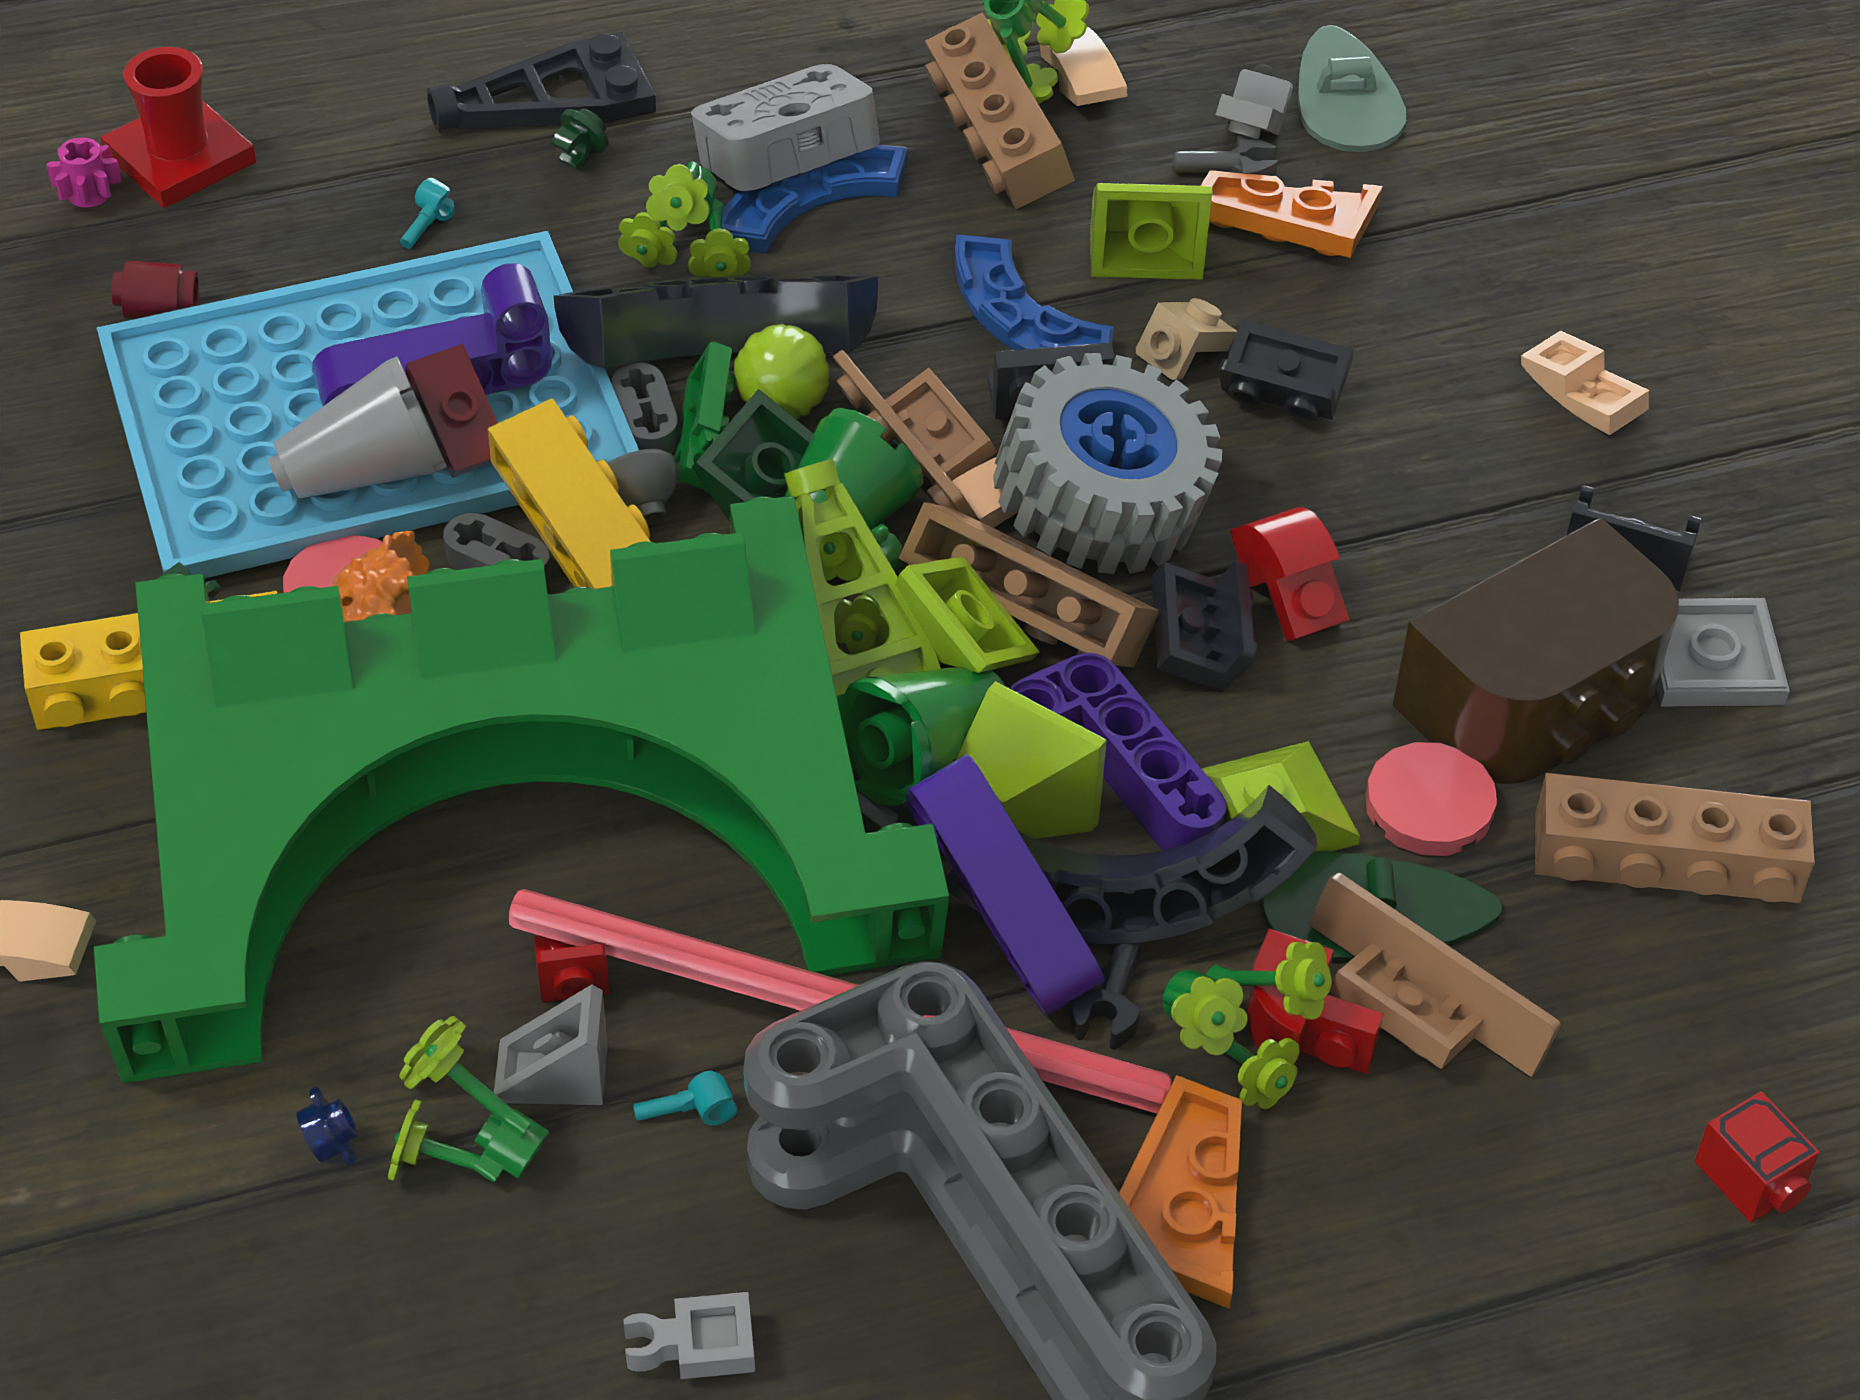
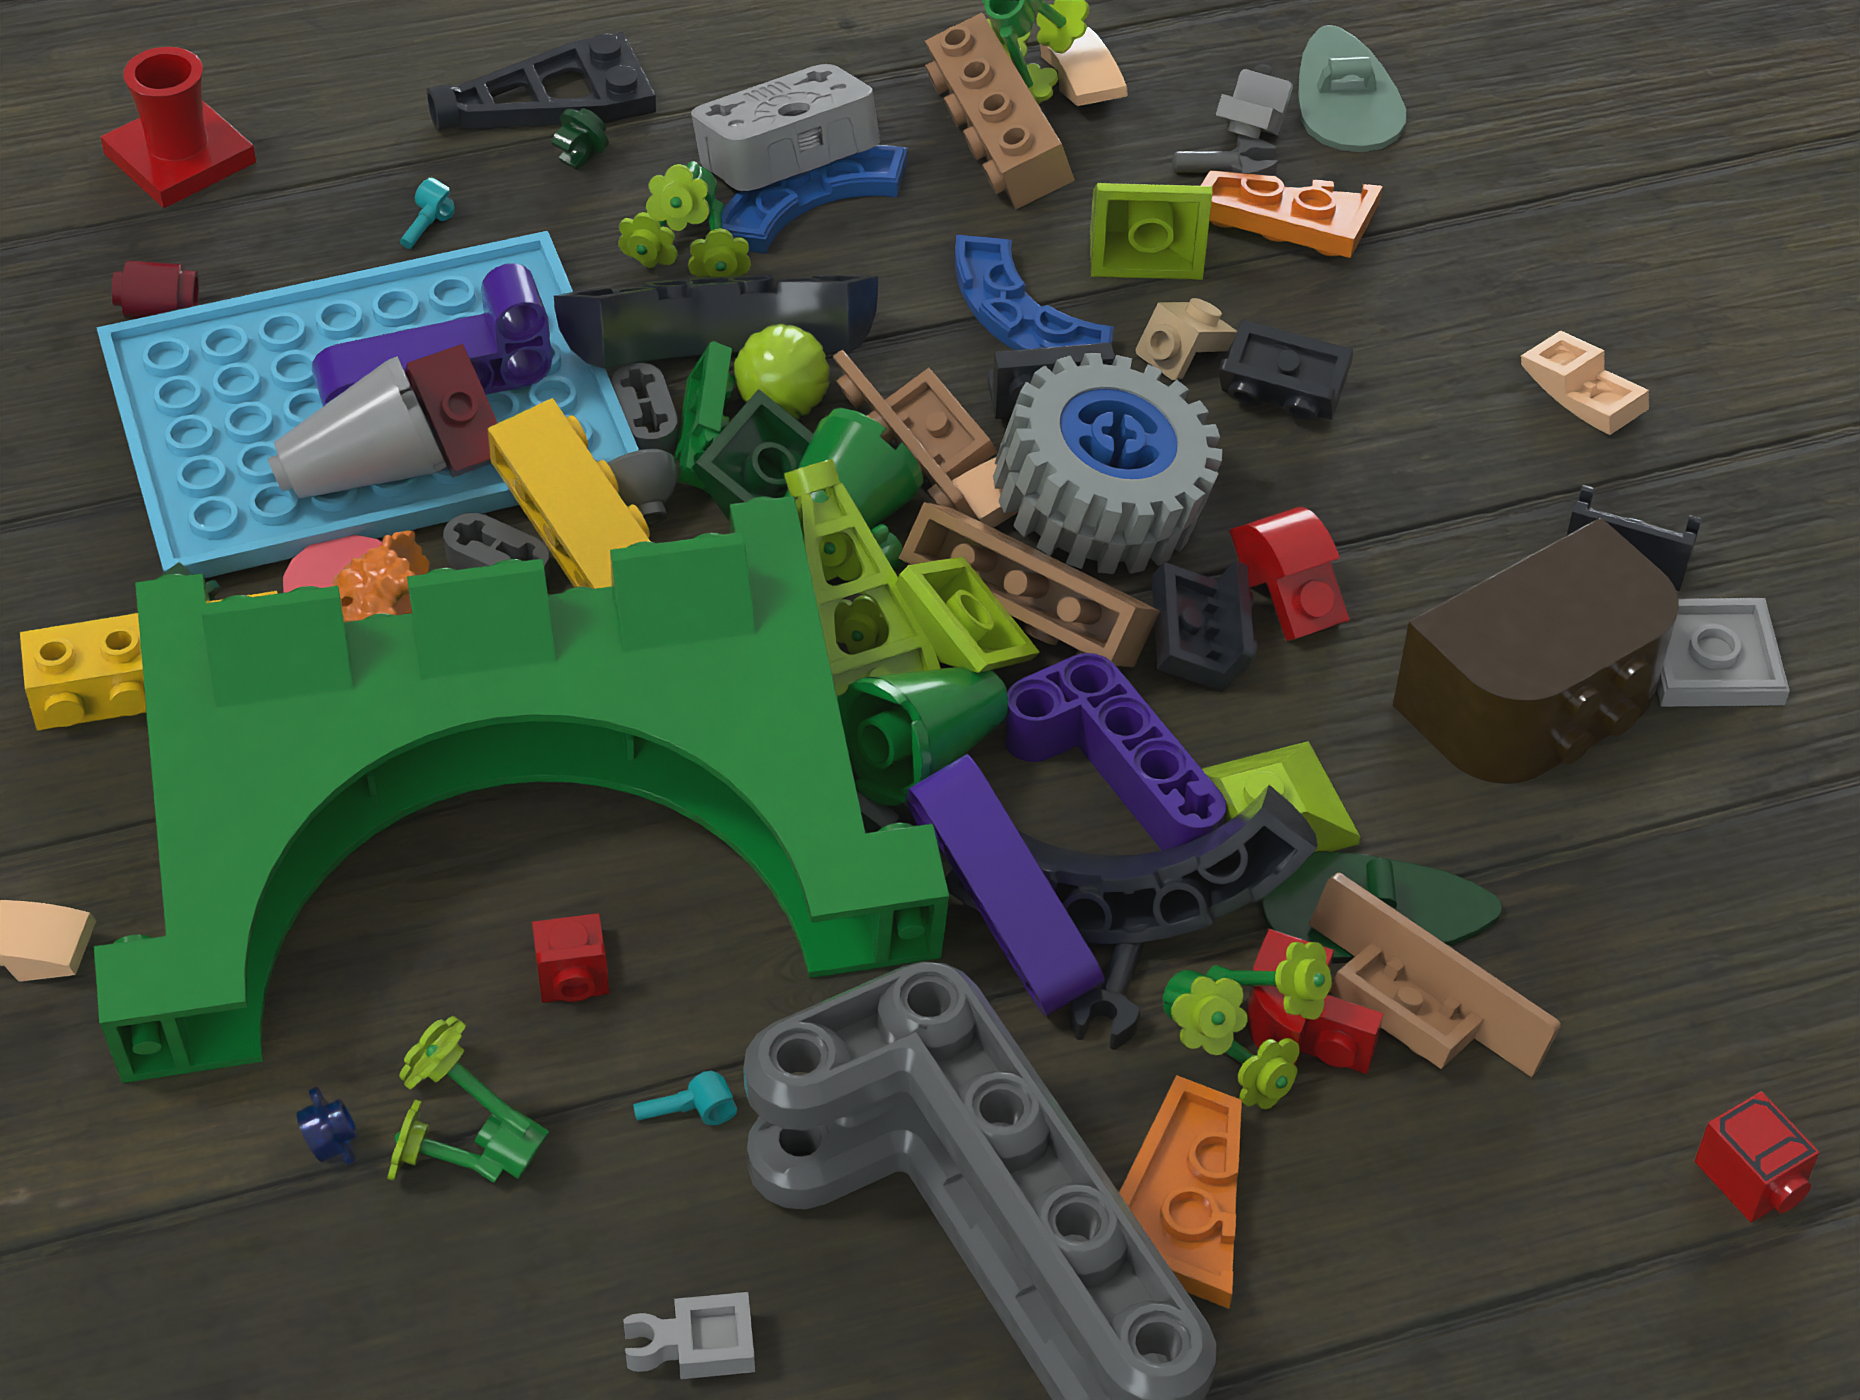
dark pink gear [47,137,121,208] -> none
light grey slope [494,985,608,1105] -> none
coral axle [509,889,1172,1114] -> none
lime slope [955,681,1107,839] -> none
coral tile [1365,742,1497,856] -> none
medium nougat brick [1535,773,1815,903] -> none

